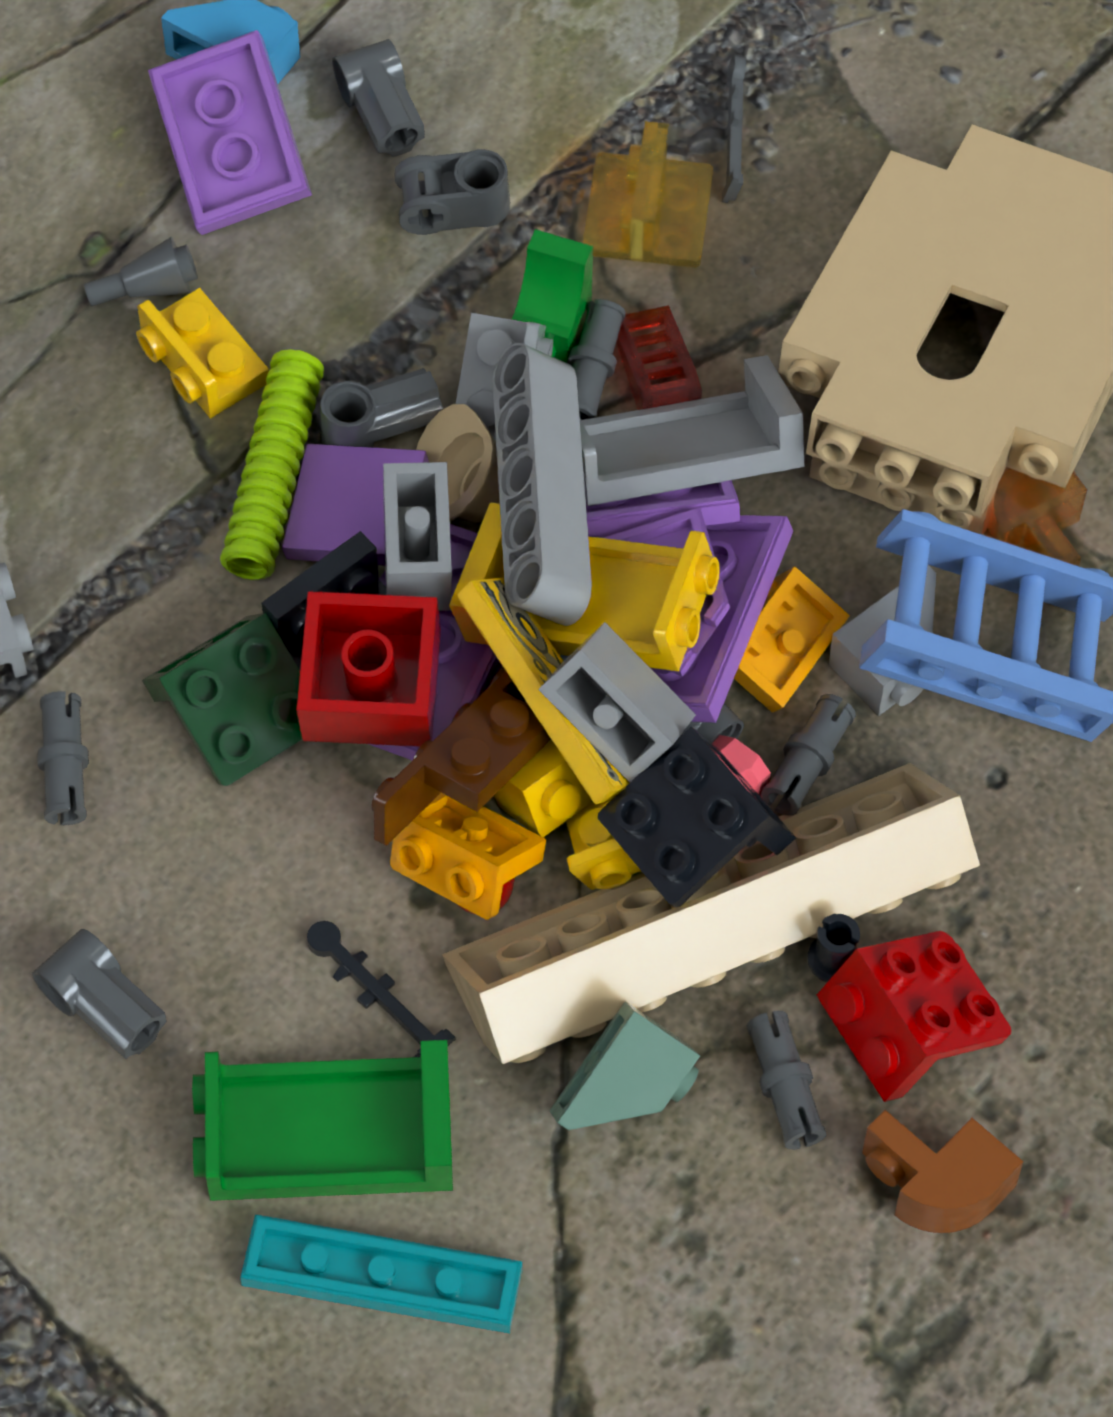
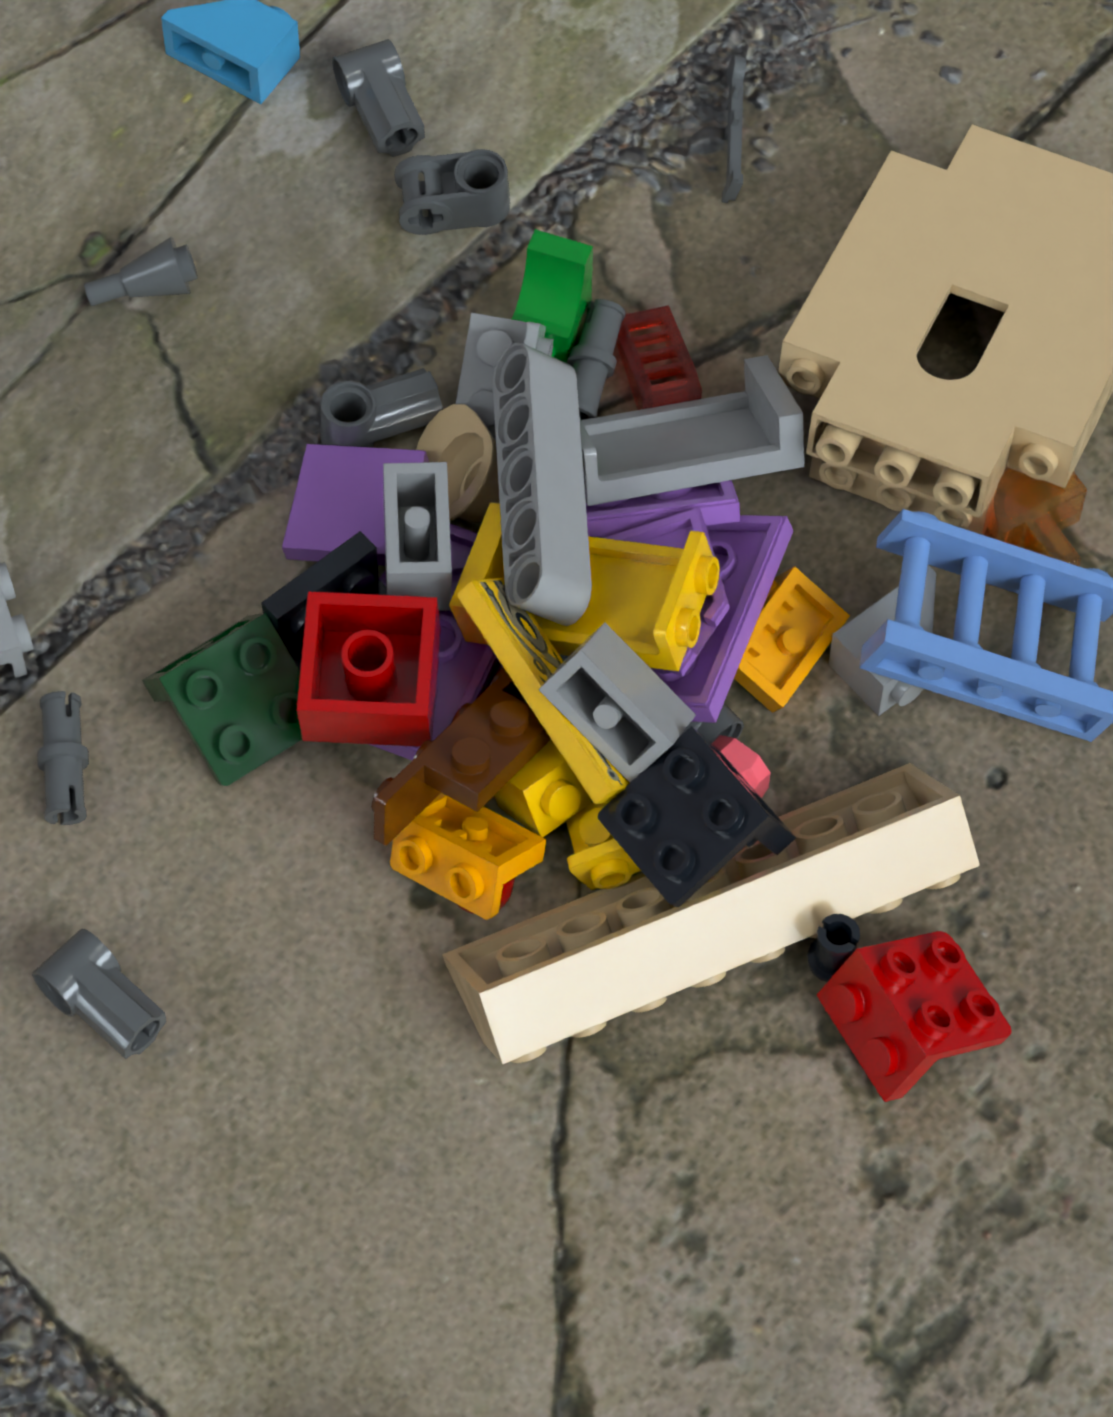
yellow bracket [136,288,269,419] -> none
medium lavender tile [148,30,312,235] -> none
green panel [192,1040,453,1201] -> none
lime piece [220,349,324,580] -> none
teal tile [240,1214,523,1334] -> none
black piece [307,921,456,1057] -> none
sand green slope [550,1001,700,1130] -> none
clear yellow bracket [583,121,713,268] -> none
dark grey pin [746,1011,826,1150] -> none
dark grey pin [761,694,856,816] -> none
dark orange brick [862,1110,1024,1233] -> none

